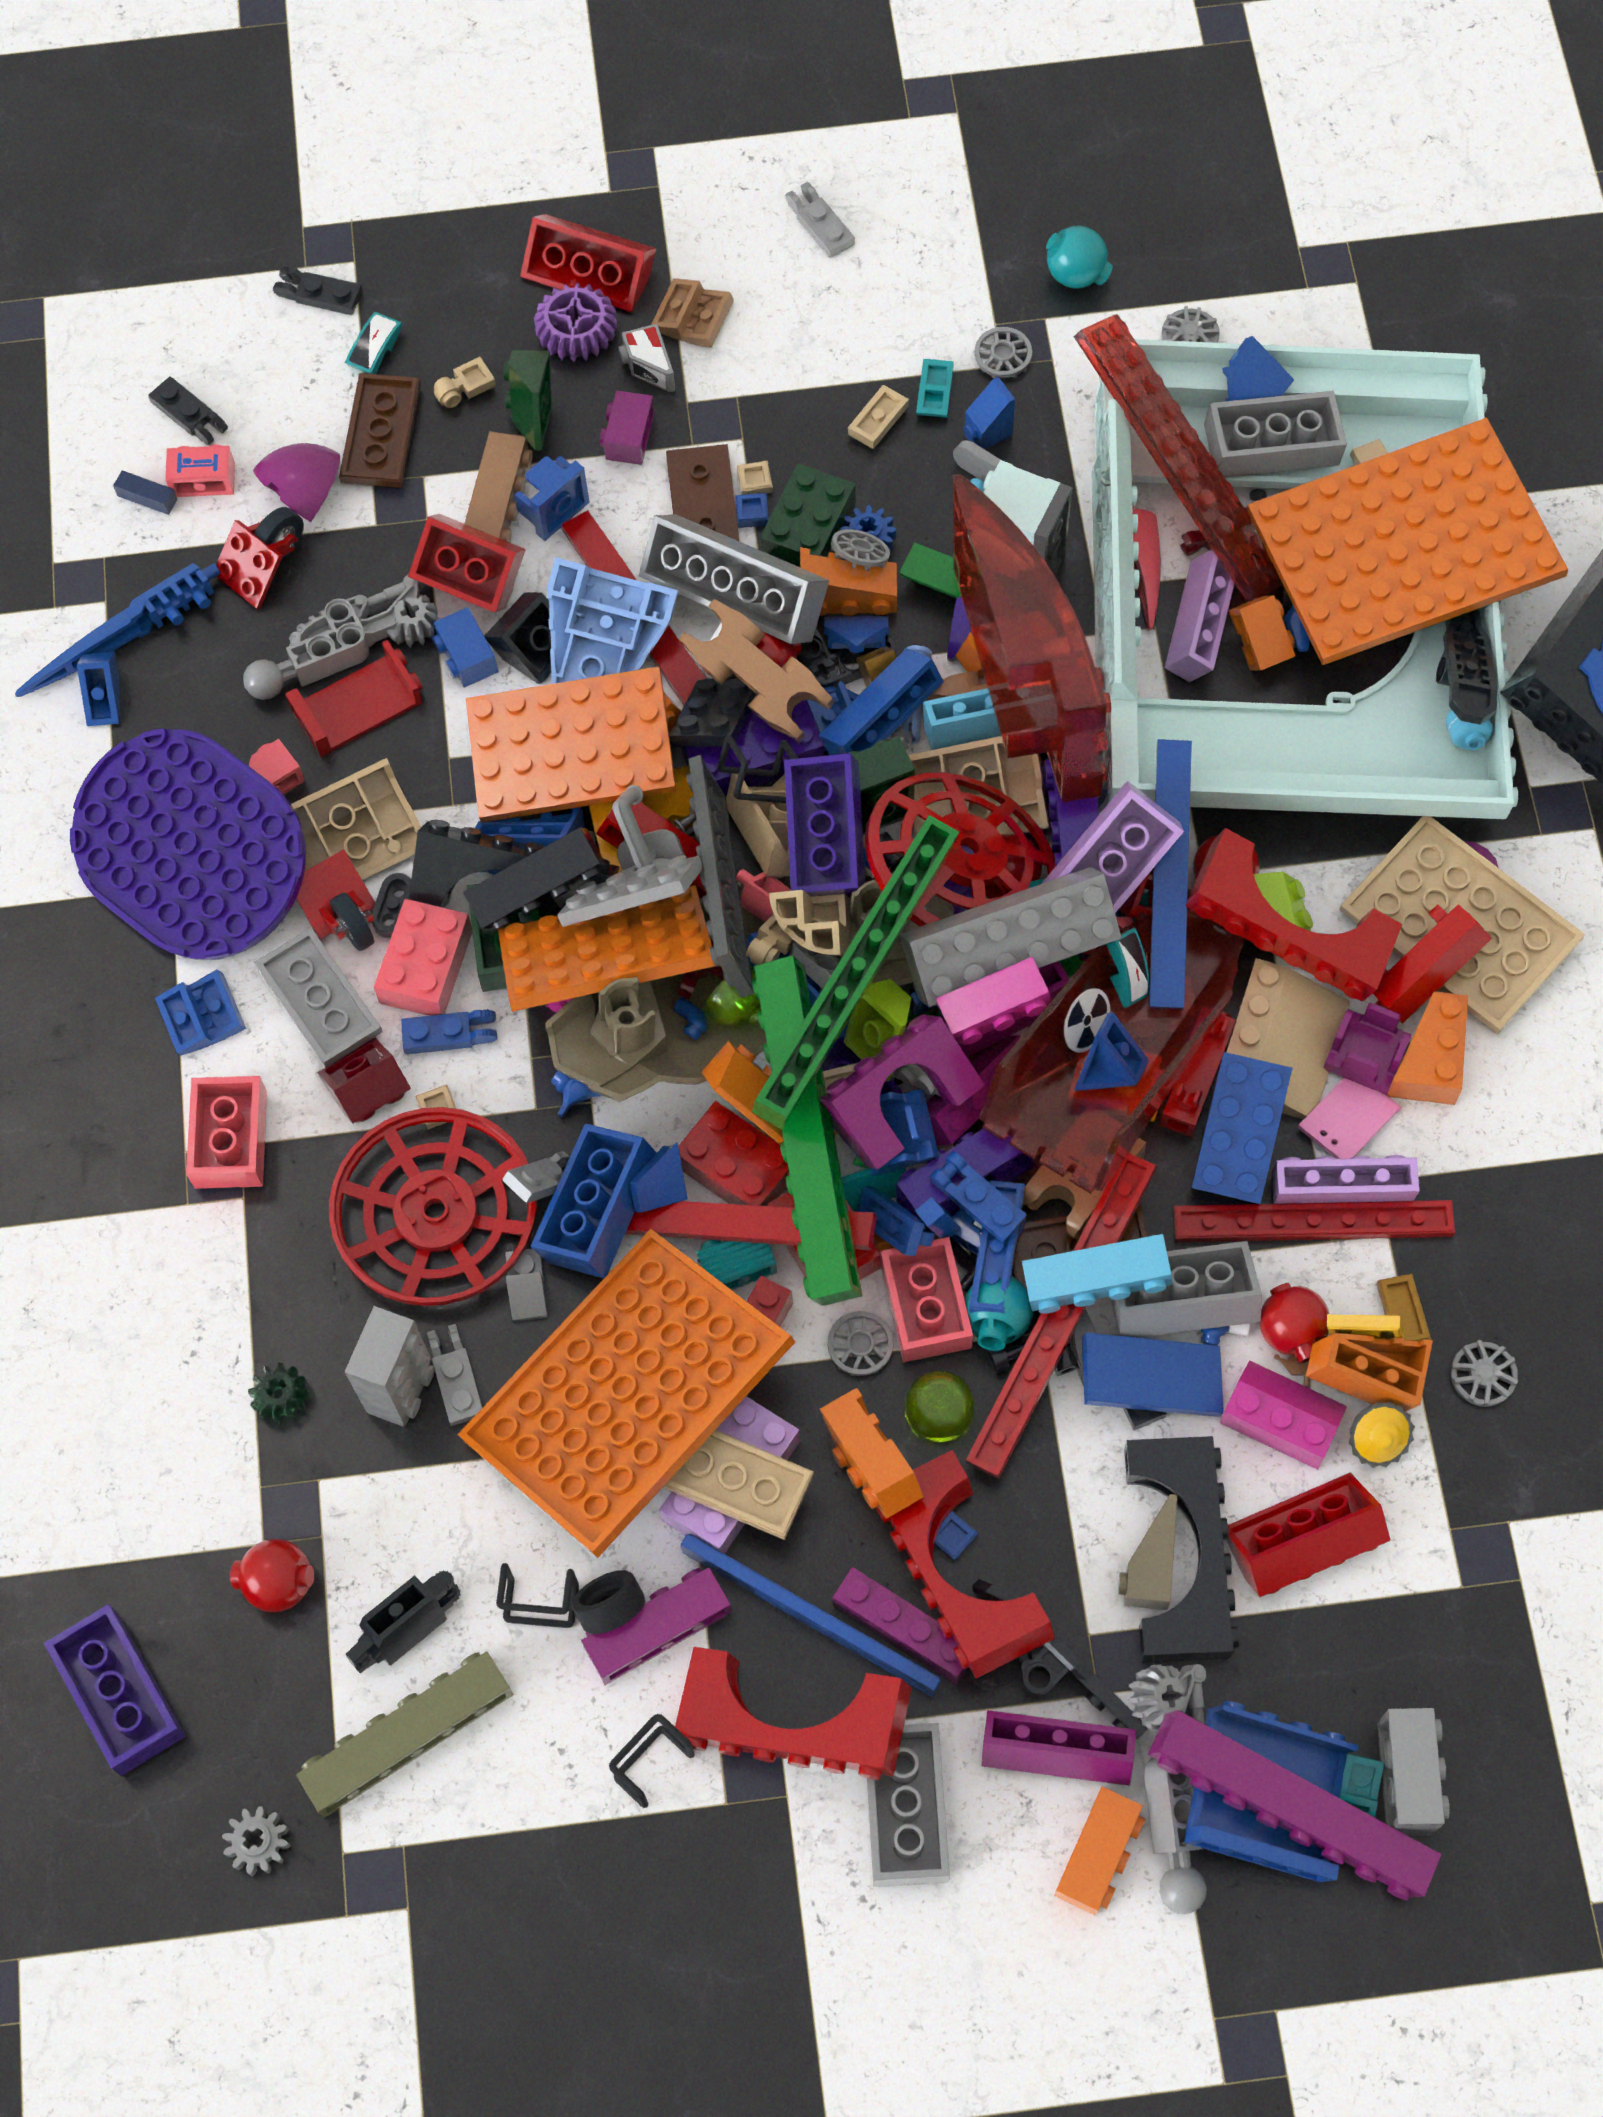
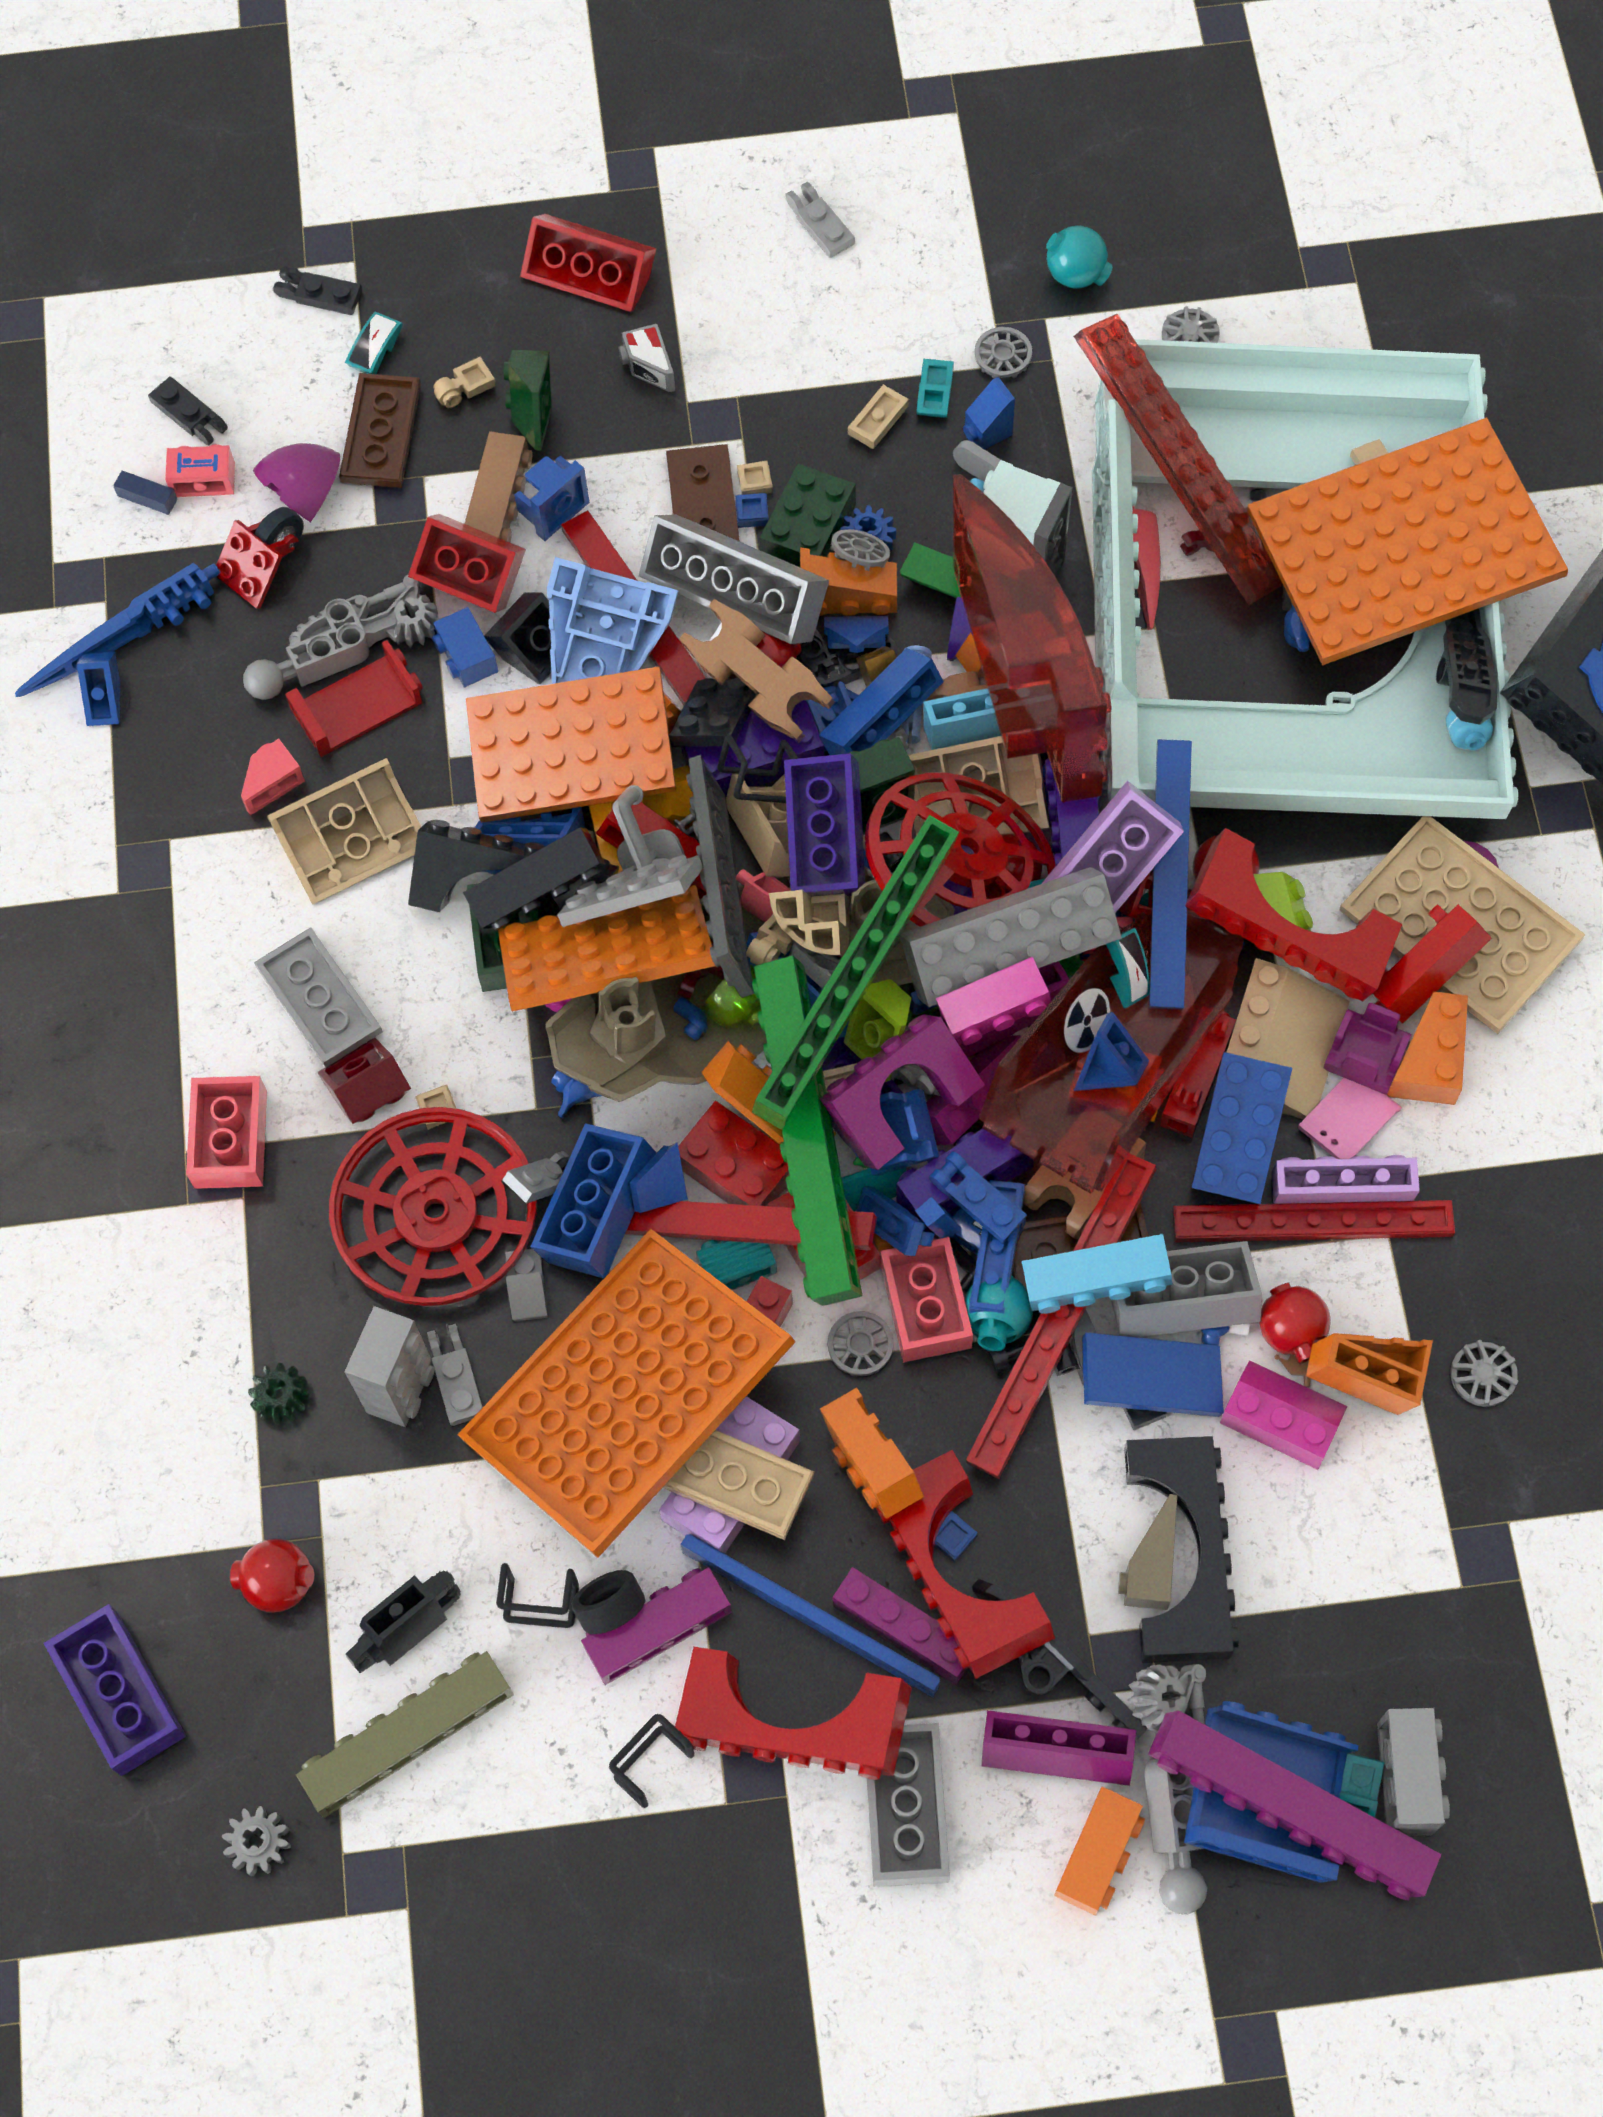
dark purple tile [70,728,306,960] -> none
blue slope [155,969,246,1056] -> none
red plate [296,849,375,951] -> none
black plate [371,873,411,938] -> none
coral brick [374,899,472,1016] -> none
blue hinge [401,1009,497,1055] -> none
medium lavender gear [534,282,617,362] -> none
magenta brick [600,390,655,465] -> none
medium nougat slope [651,278,734,348] -> none
clear neon green cylinder [904,1370,975,1444] -> none
lavender brick [1164,548,1239,682] -> none
light grey brick [1204,391,1347,478] -> none
blue slope [1222,336,1294,401] -> none
red slope [1226,1472,1391,1597] -> none
orange brick [1229,595,1295,671] -> none
yellow tile [1327,1314,1405,1340] -> none
yellow piece [1349,1401,1415,1468] -> none
pearl gold tile [1376,1274,1431,1341] -> none

